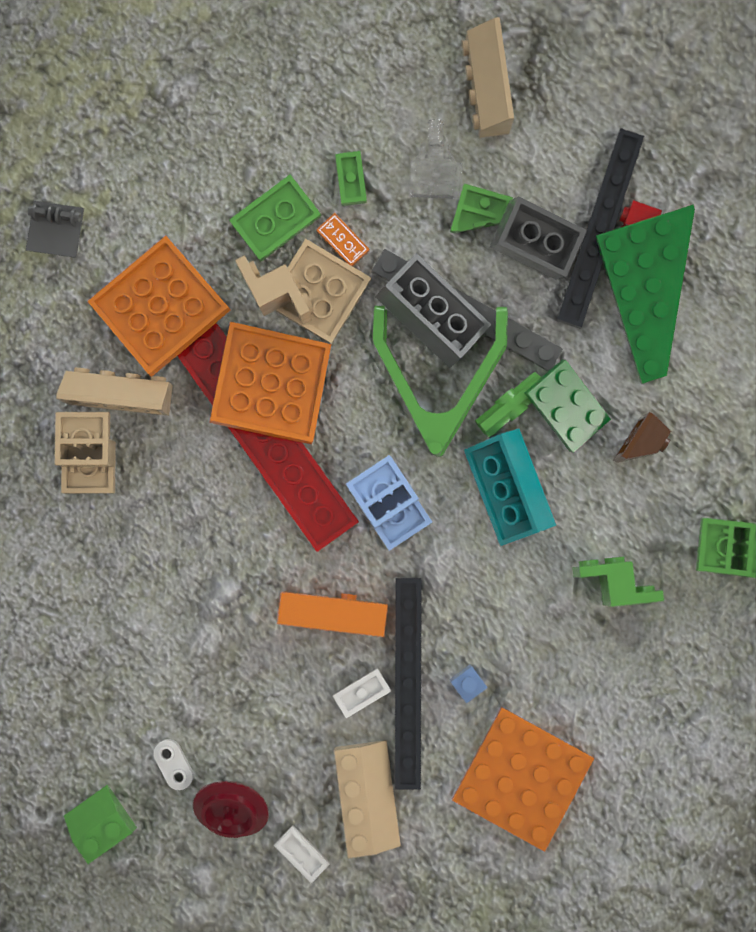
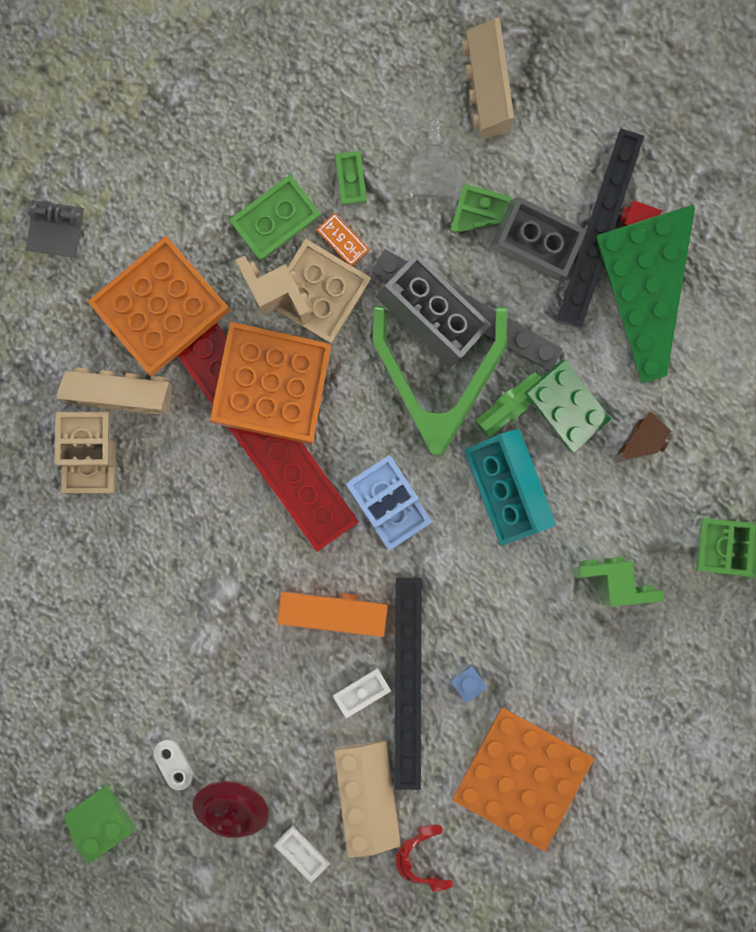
none -> red helmet [396,824,454,892]

